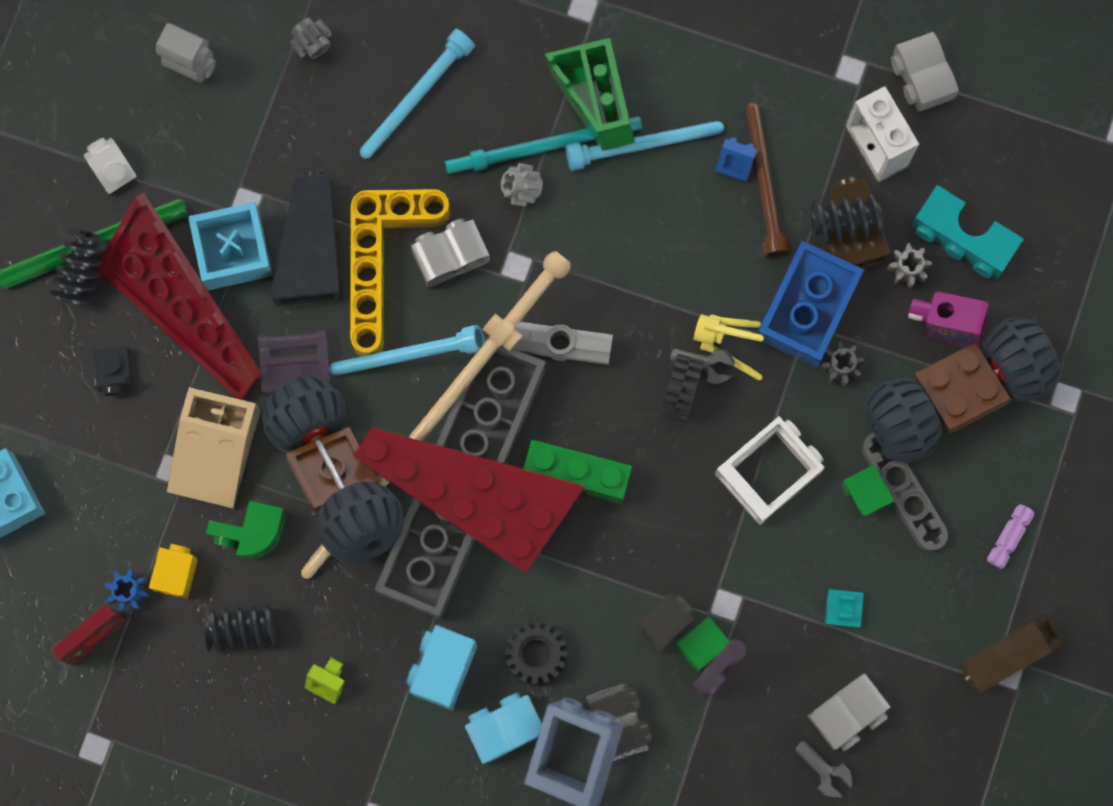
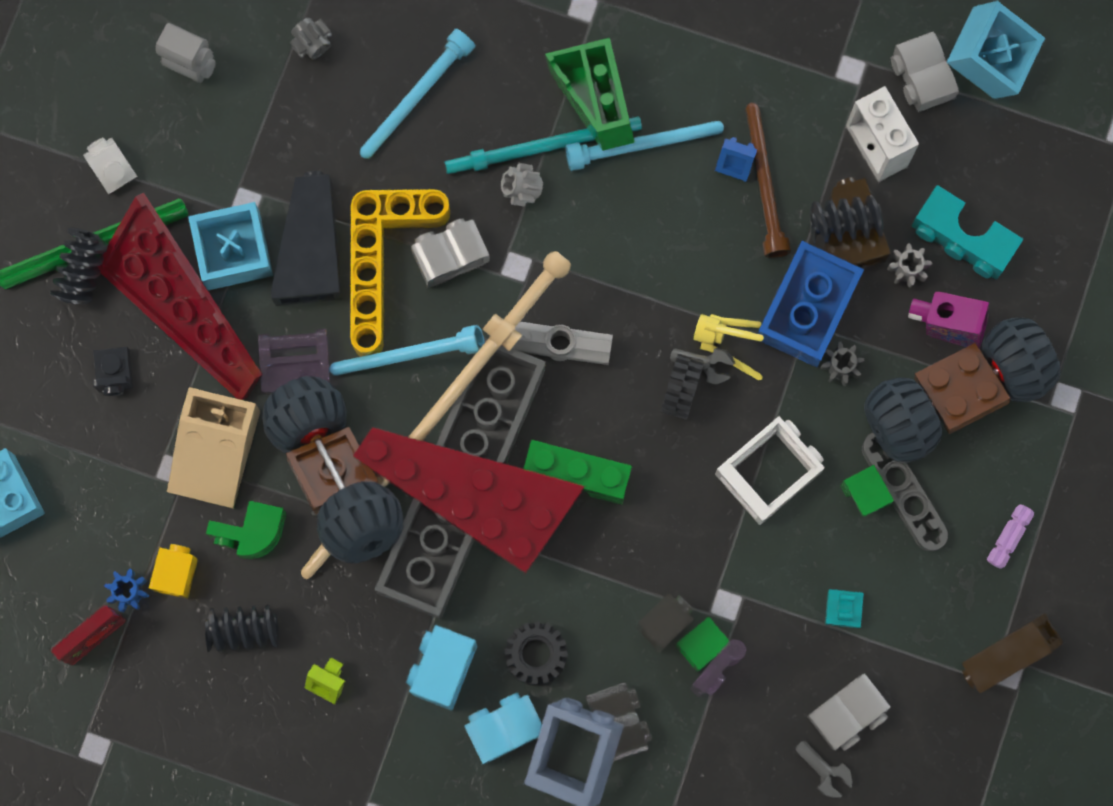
none -> medium azure brick [946,1,1045,99]

